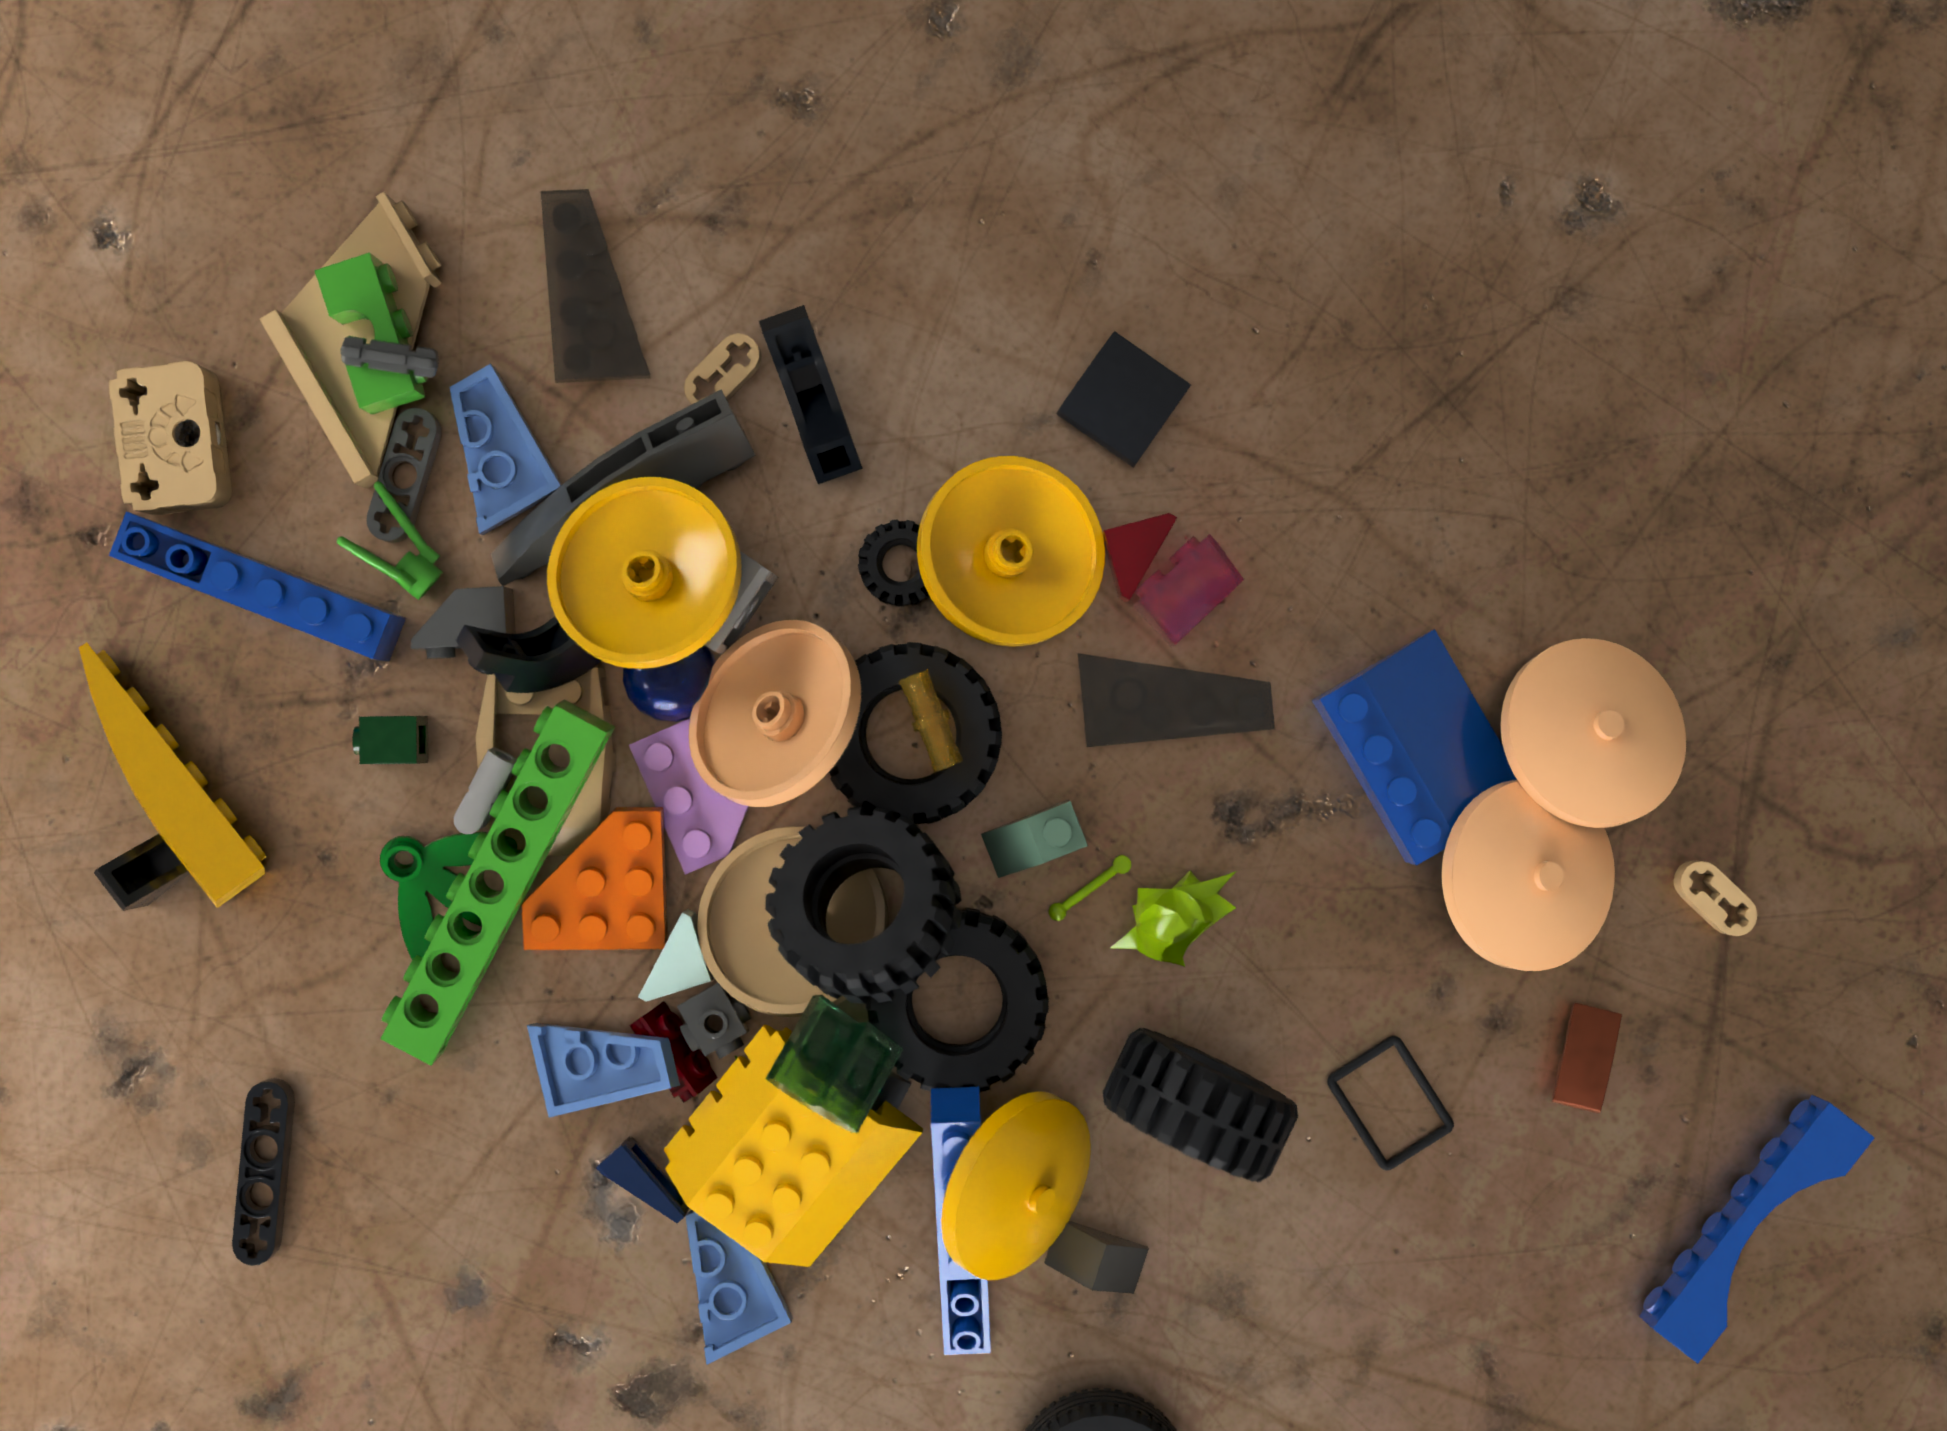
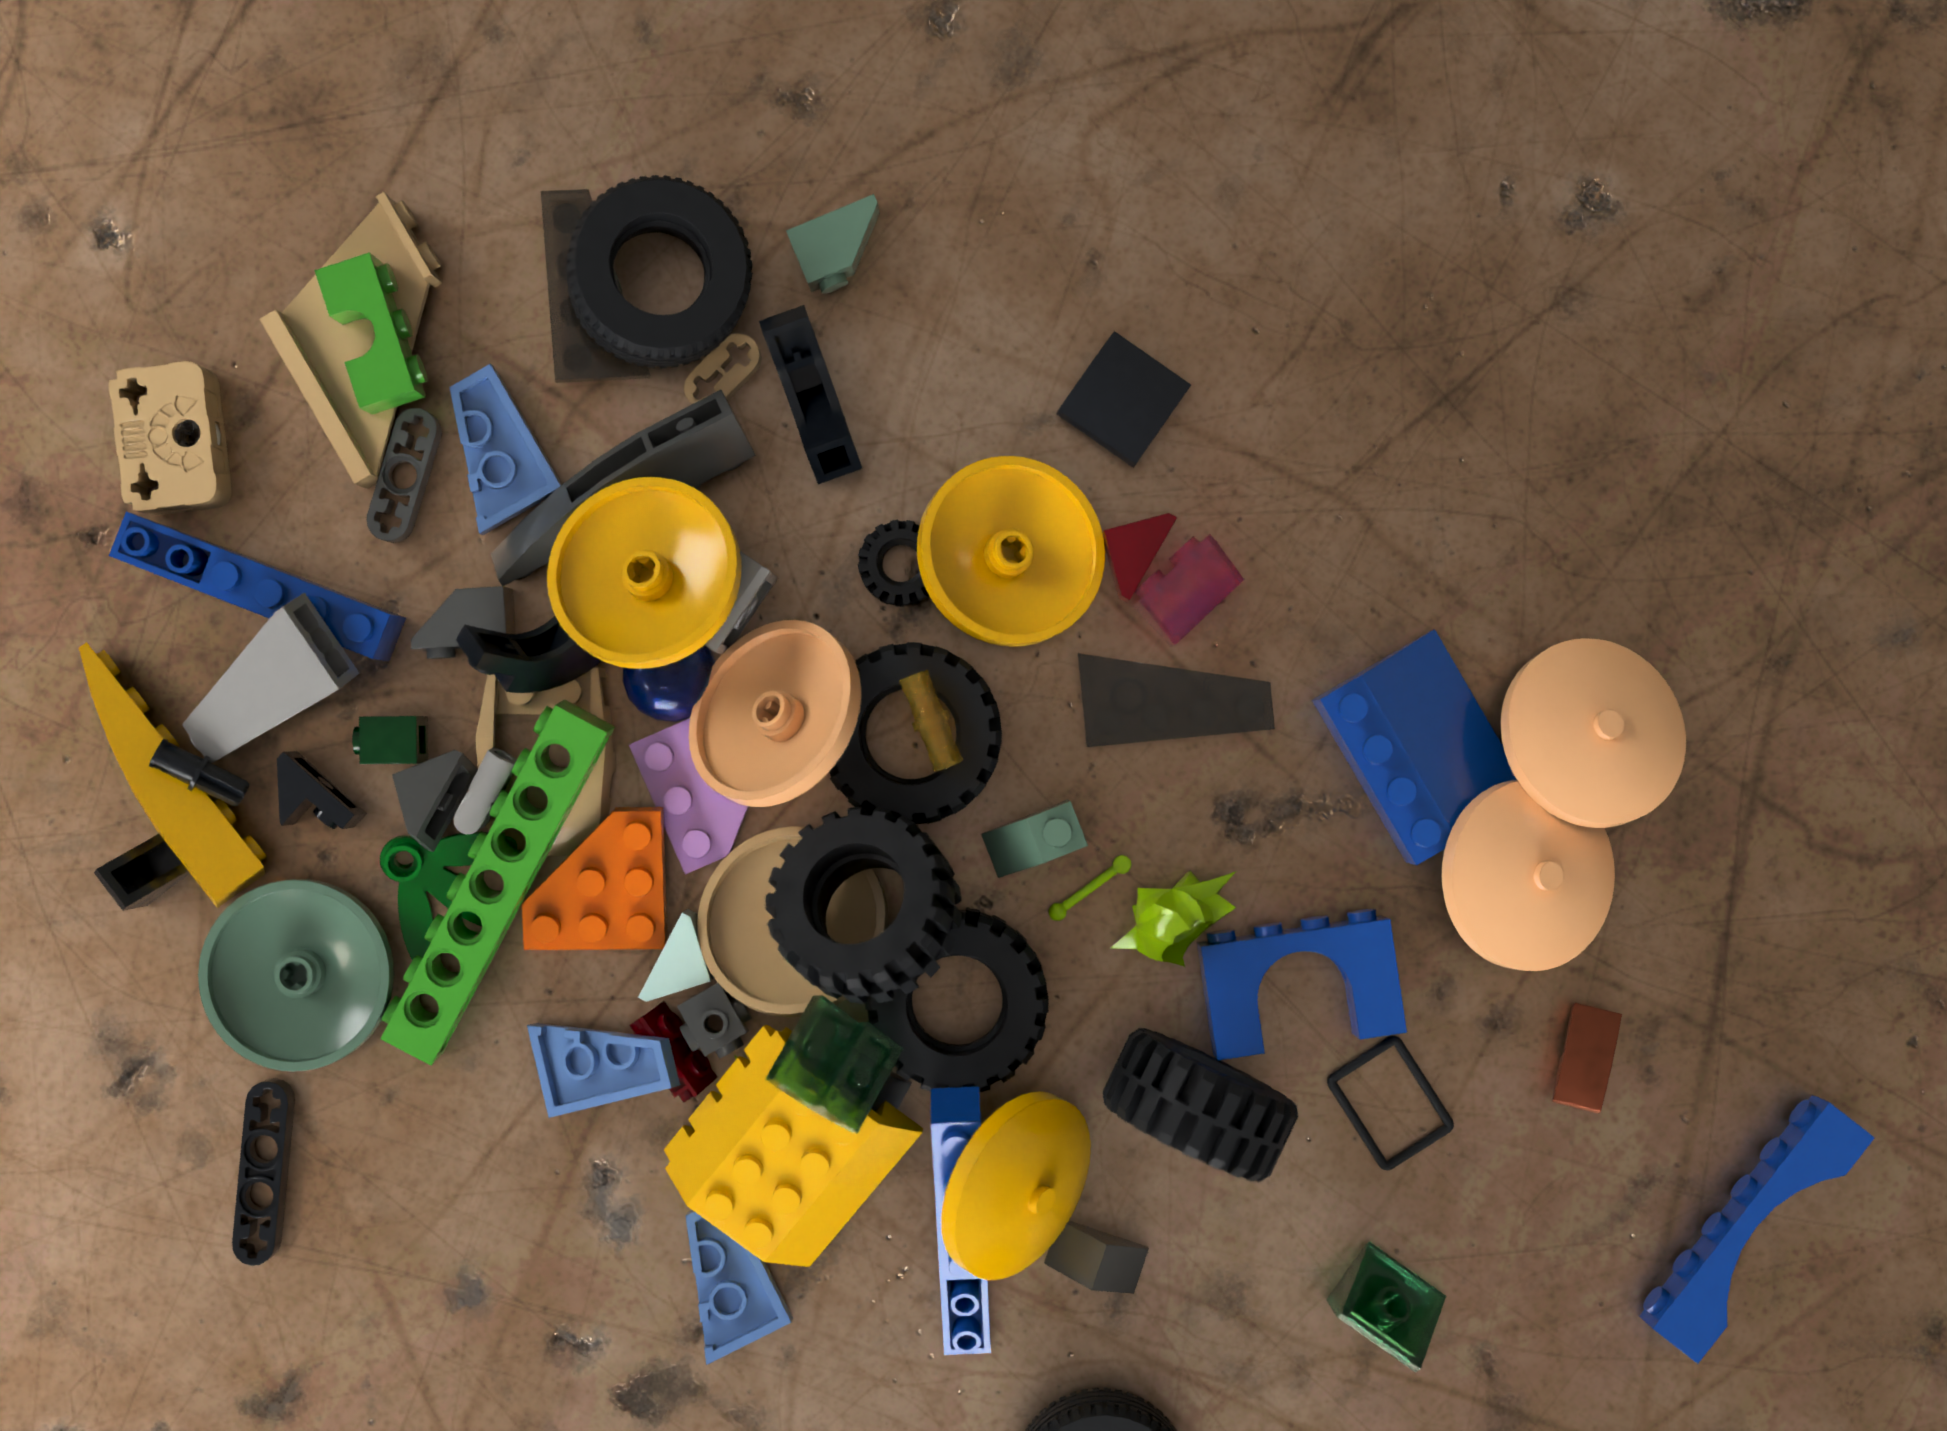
bright green plant [337,481,443,600] -> none
dark grey axle [341,336,439,378] -> none
dark blue slope [595,1136,690,1223] -> none
tan beam [1673,860,1758,936] -> none
none -> black axle [149,739,249,806]
none -> light grey slope [182,592,359,763]
none -> sand green dish [198,879,394,1071]
none -> black slope [277,751,367,829]
none -> dark grey slope [392,750,478,852]
none -> black tyre [566,175,753,369]
none -> sand green slope [786,194,880,294]
none -> blue arch [1196,909,1407,1060]
none -> clear green slope [1326,1242,1446,1373]

